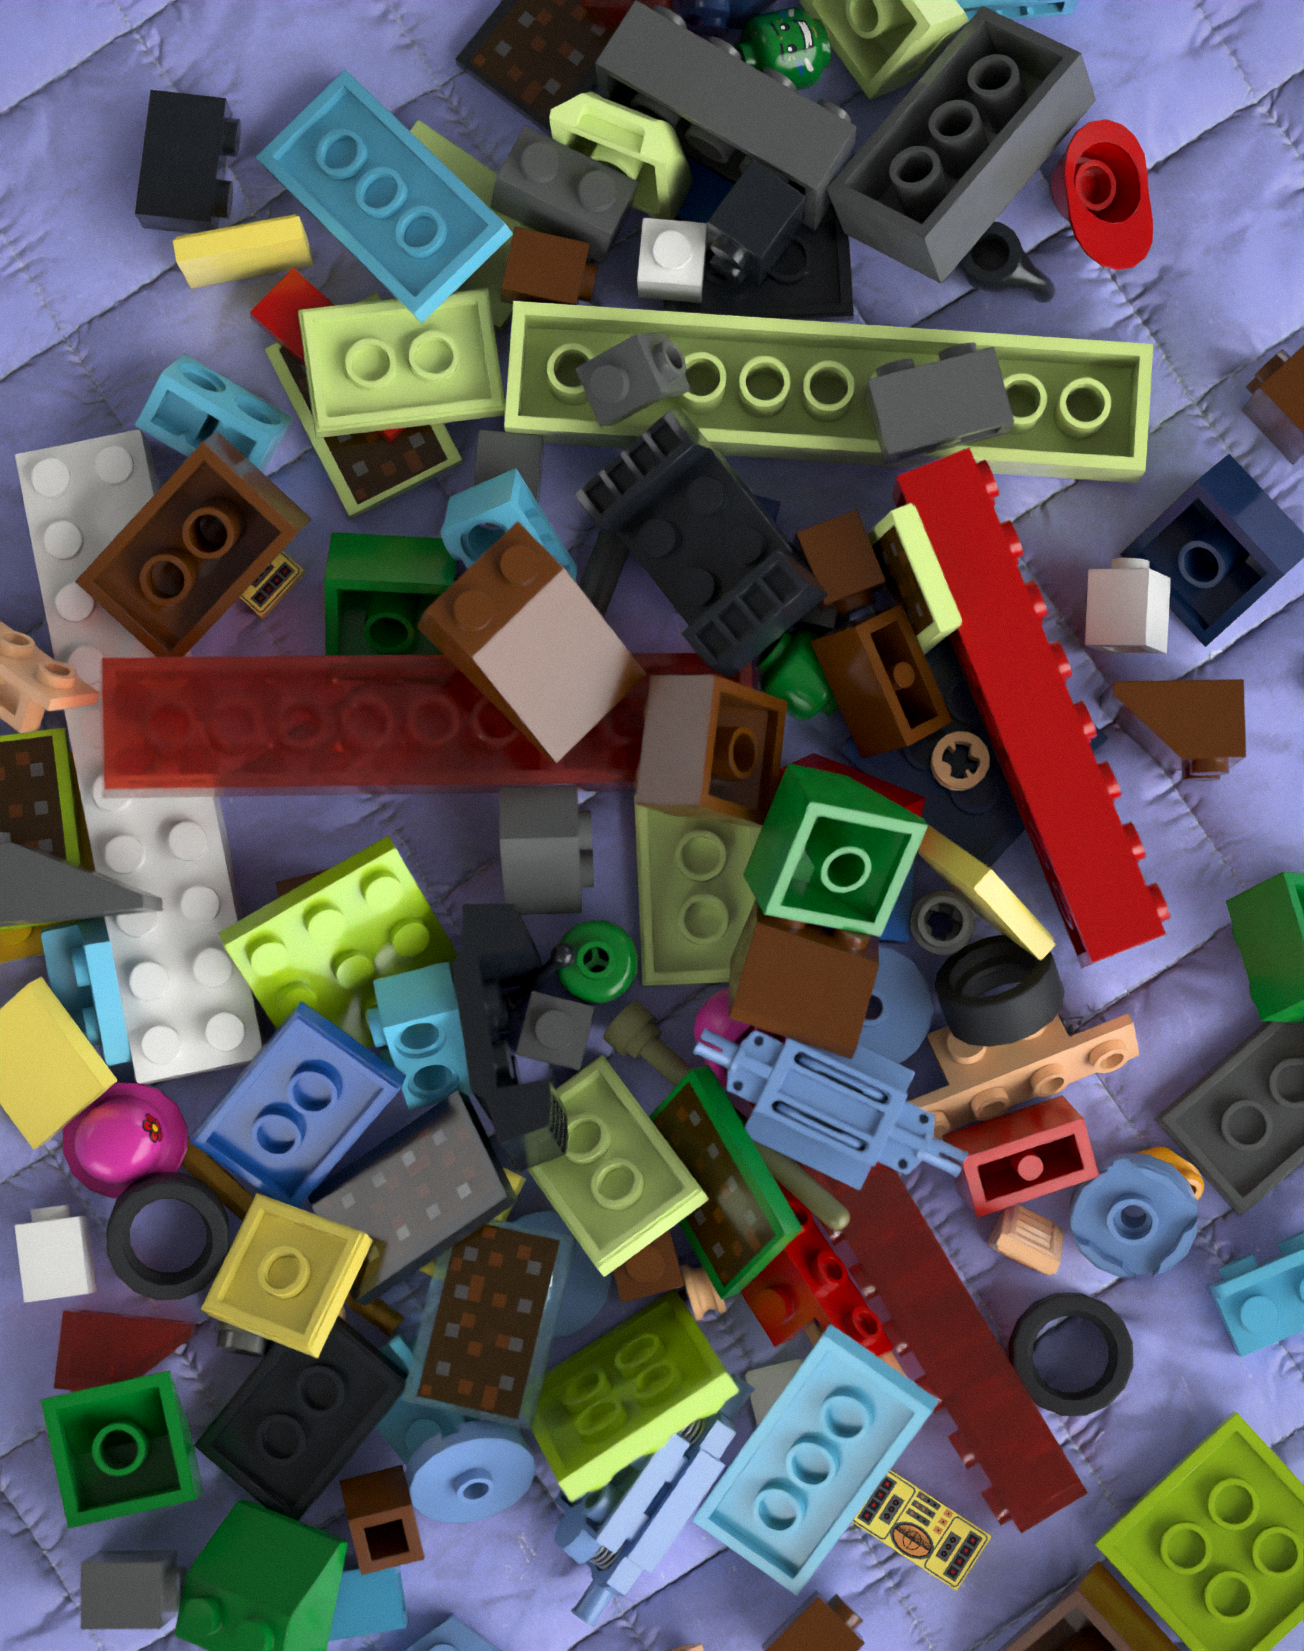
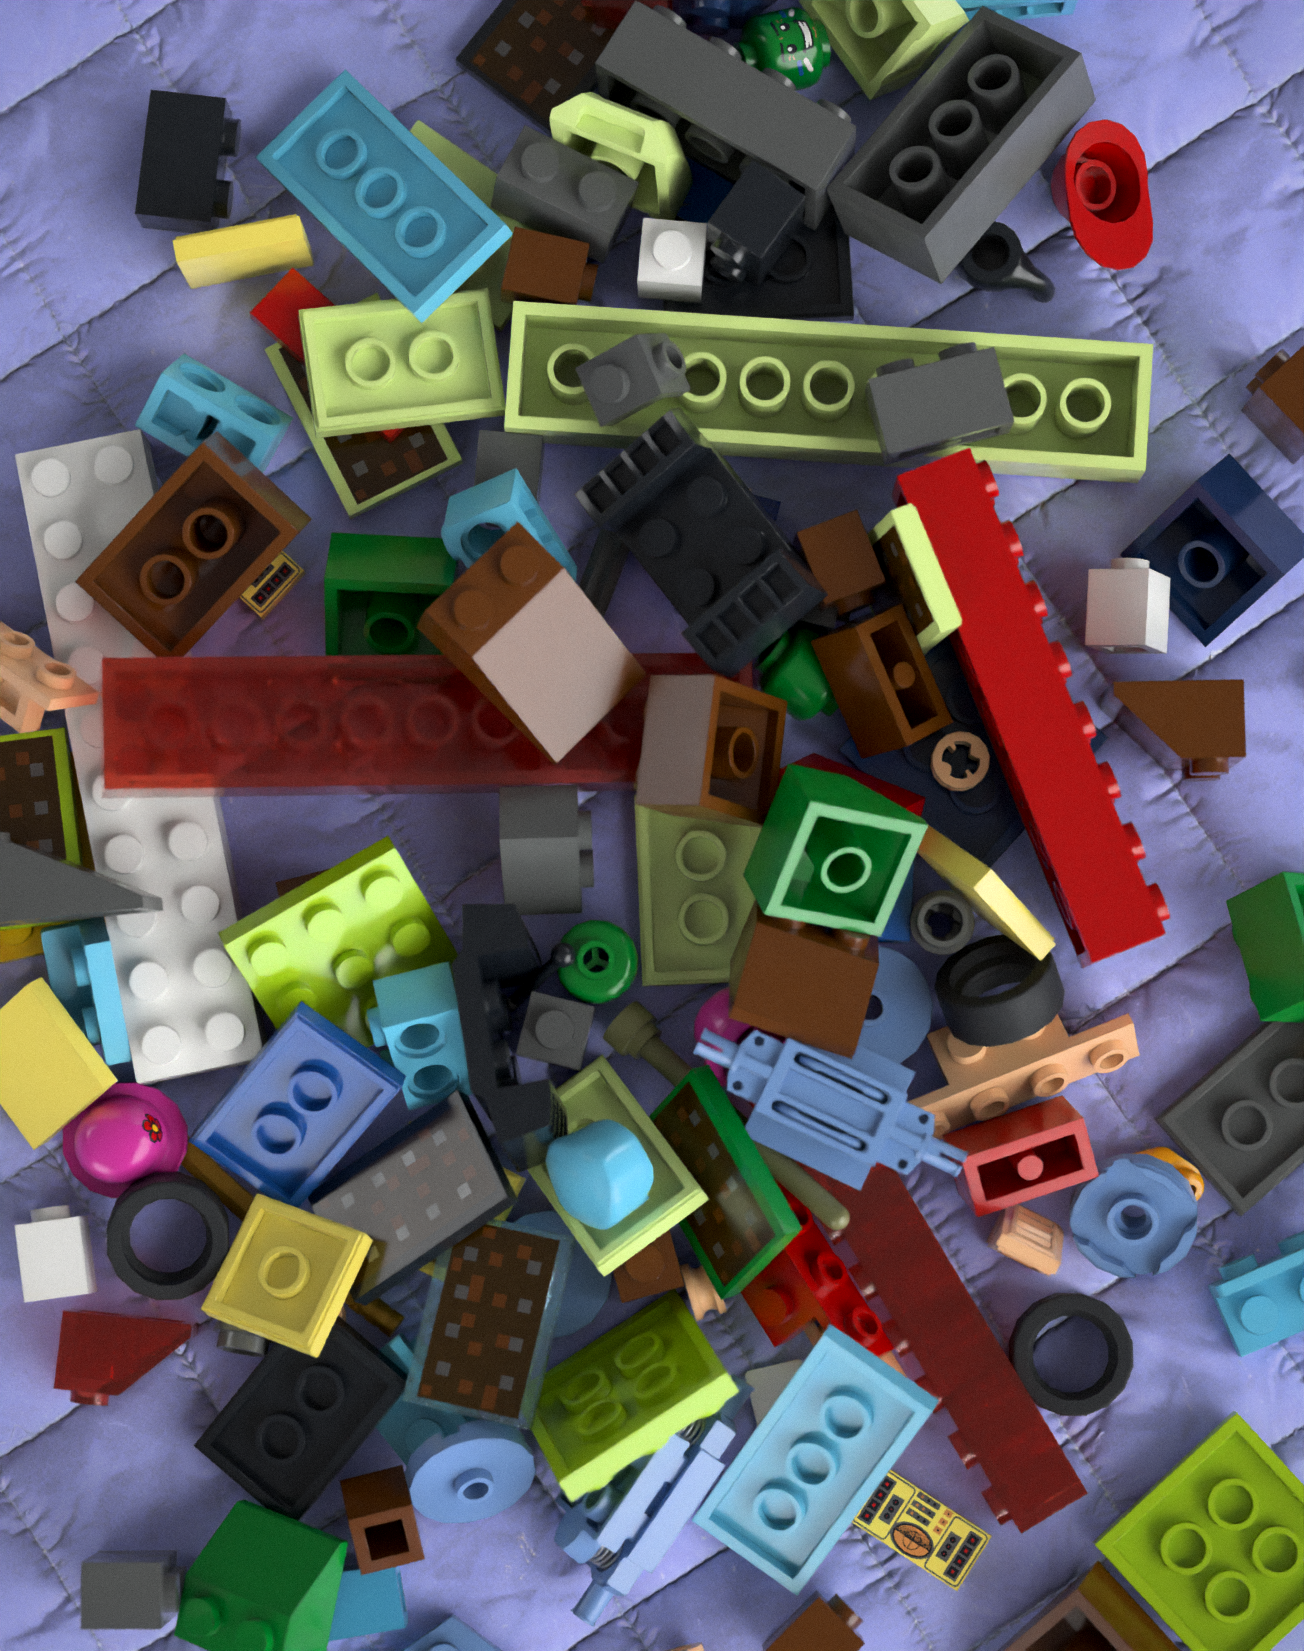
green slope [41,1370,204,1529] -> none
none -> medium azure hair [546,1119,654,1230]

